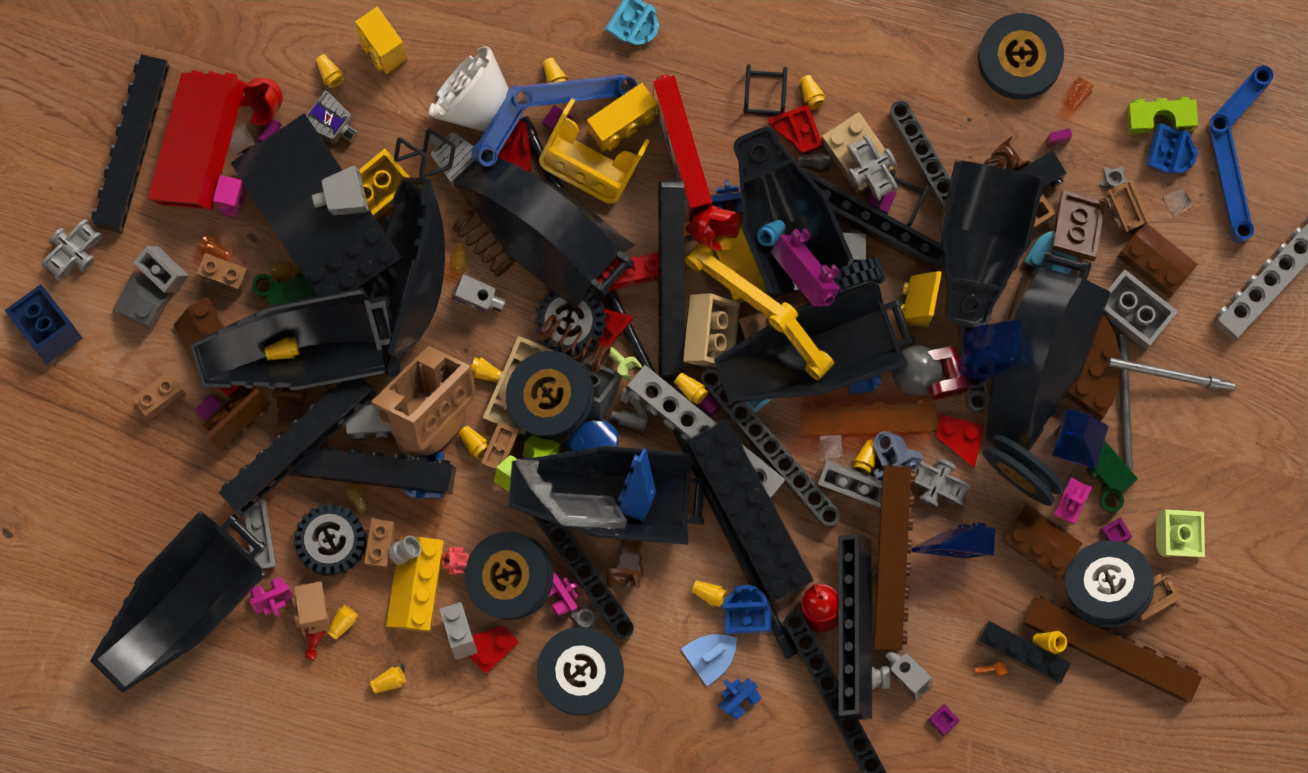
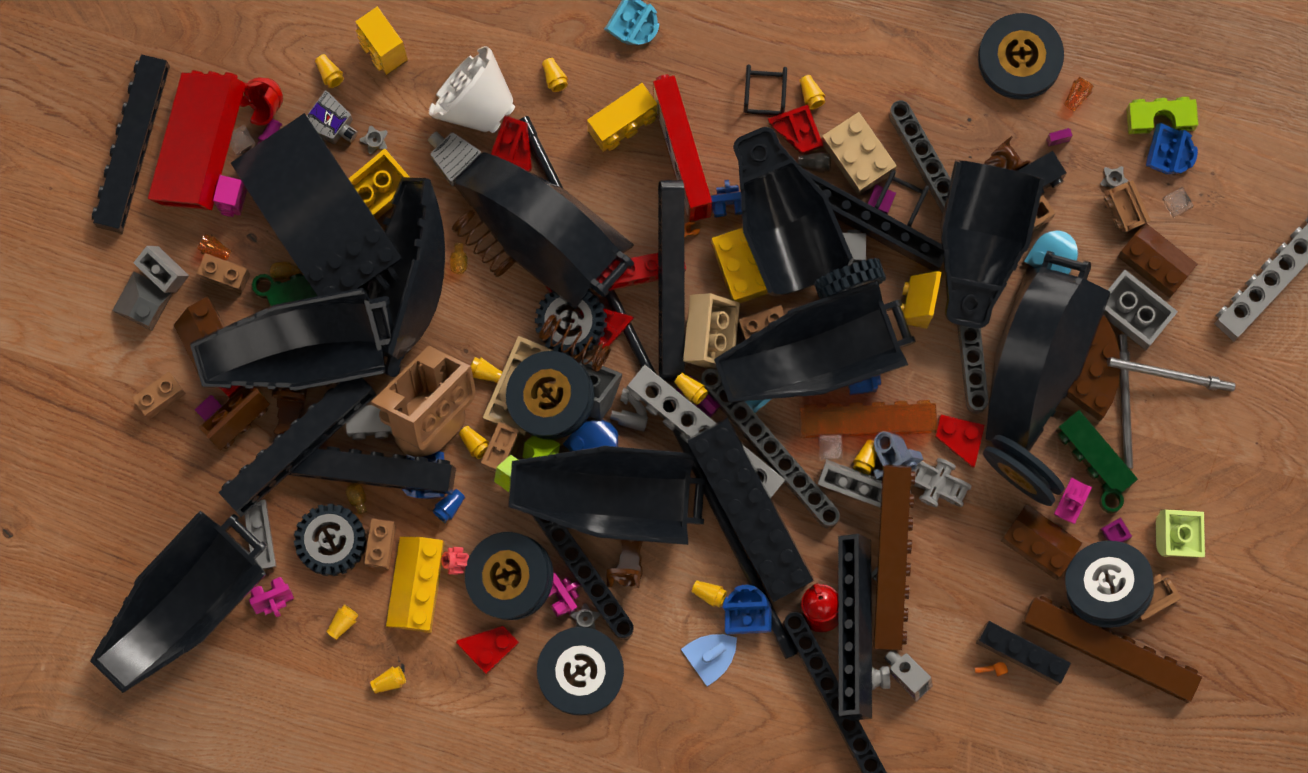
dark blue slope [4,284,83,365] -> none
light grey axle [41,219,103,281] -> none
yellow cone [264,336,300,360] -> none
medium nougat hinge [292,581,331,637] -> none
red piece [305,630,326,661] -> none
light grey torso [312,165,369,215] -> none
light grey wheel [389,536,421,565] -> none
black piece [394,128,456,178] -> none
light grey brick [440,602,478,660] -> none
light grey torso [451,274,505,313] -> none
blue piece [471,74,637,166] -> none
clear windscreen [515,459,627,529] -> none
yellow windscreen [539,98,650,204] -> none
magenta tile [542,105,573,131] -> none
yellowish green piece [609,347,642,380] -> none
blue slope [618,448,656,522] -> none
yellow piece [685,243,835,381] -> none
red helmet [688,206,741,251] -> none
blue hips [718,678,761,720] -> none
dark azure cone [757,220,785,246] -> none
magenta brick [771,229,840,306] -> none
light grey axle [847,134,898,201] -> none
dark grey piece [892,345,943,396] -> none
clear blue slope [912,522,995,559] -> none
dark red connector [927,346,971,400] -> none
magenta tile [927,704,960,736] -> none
clear blue slope [959,320,1022,382] -> none
yellow cone [1033,631,1067,654] -> none
plate [1051,190,1105,262] -> none
clear blue slope [1052,409,1109,469] -> none
blue piece [1207,65,1274,244] -> none
none -> light grey plate [360,126,388,154]
none -> blue cone [433,489,465,523]

